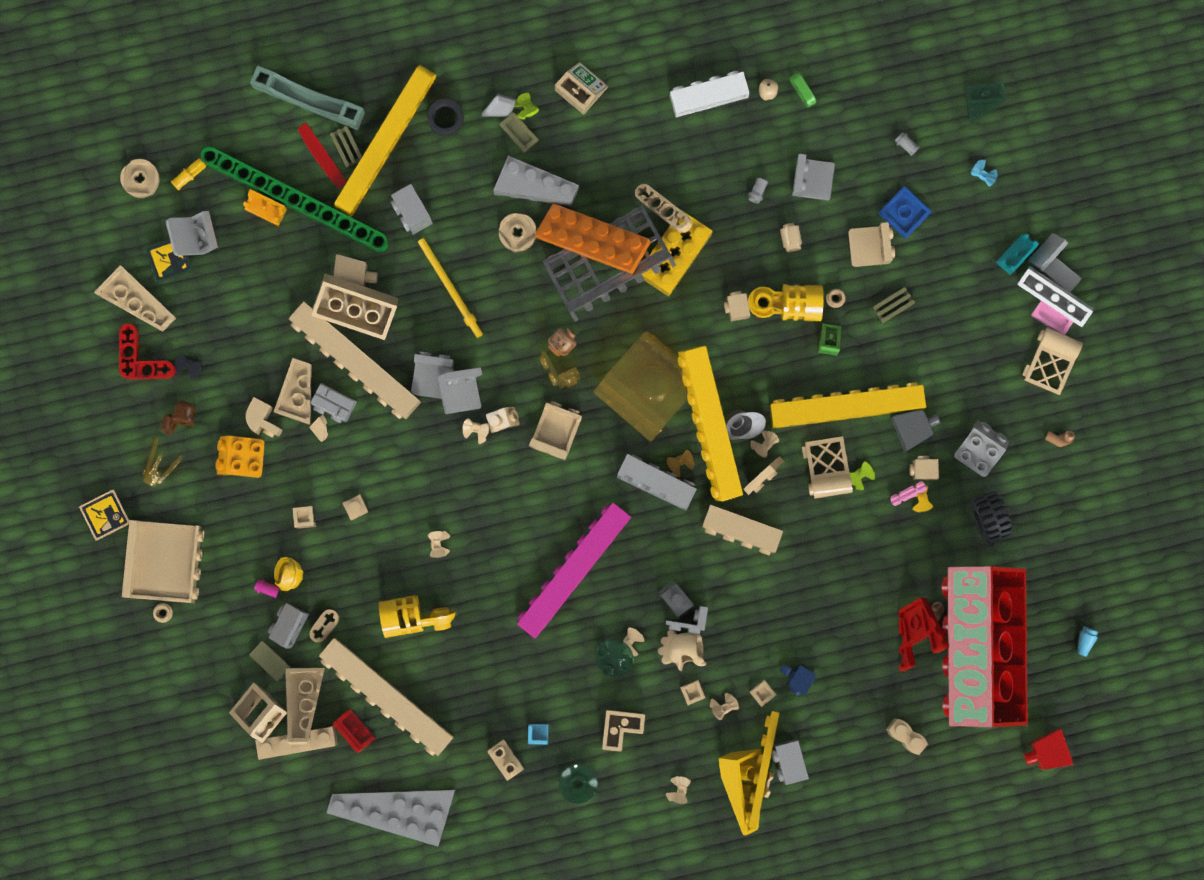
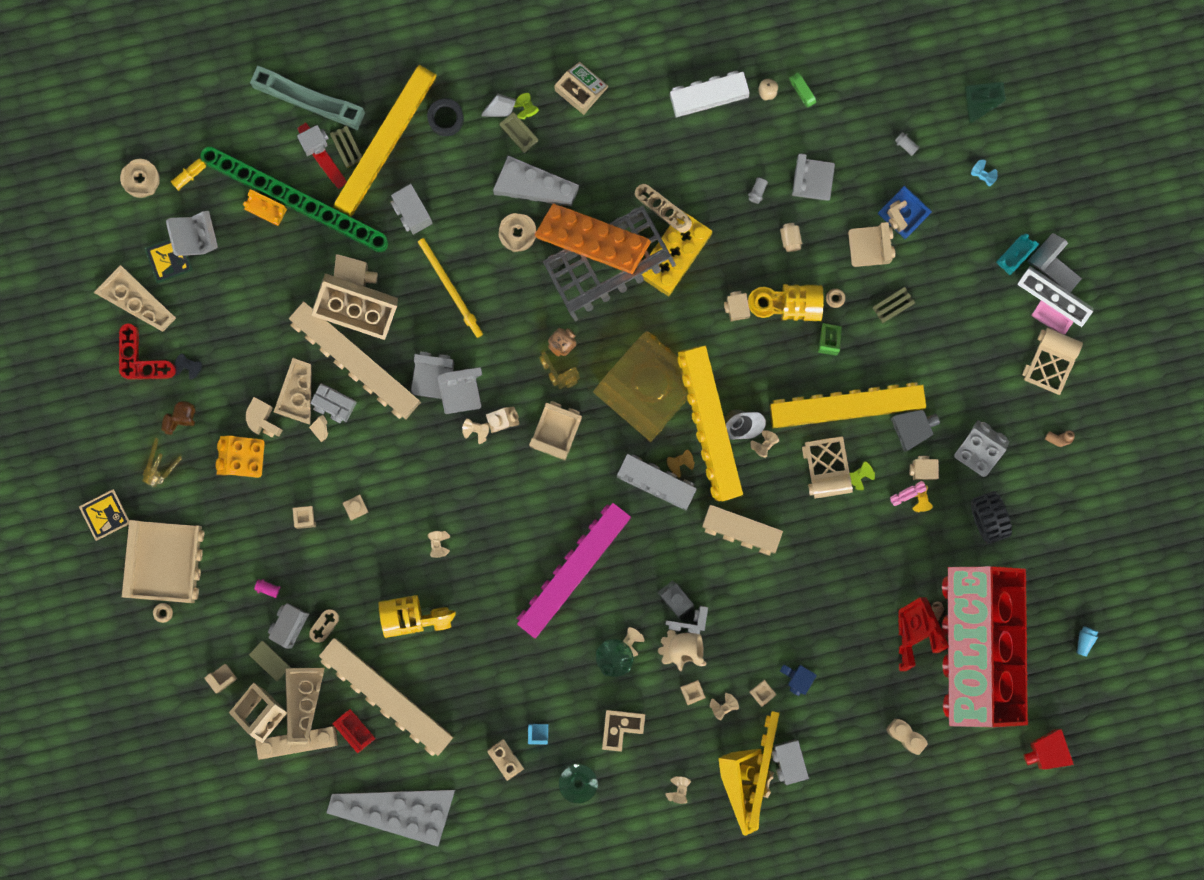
yellow piece [274,557,303,591] -> none
tan wing [744,456,785,495] -> none
none -> tan panel [205,664,237,693]
none -> light grey brick [297,125,328,156]
none -> tan bracket [887,200,908,232]

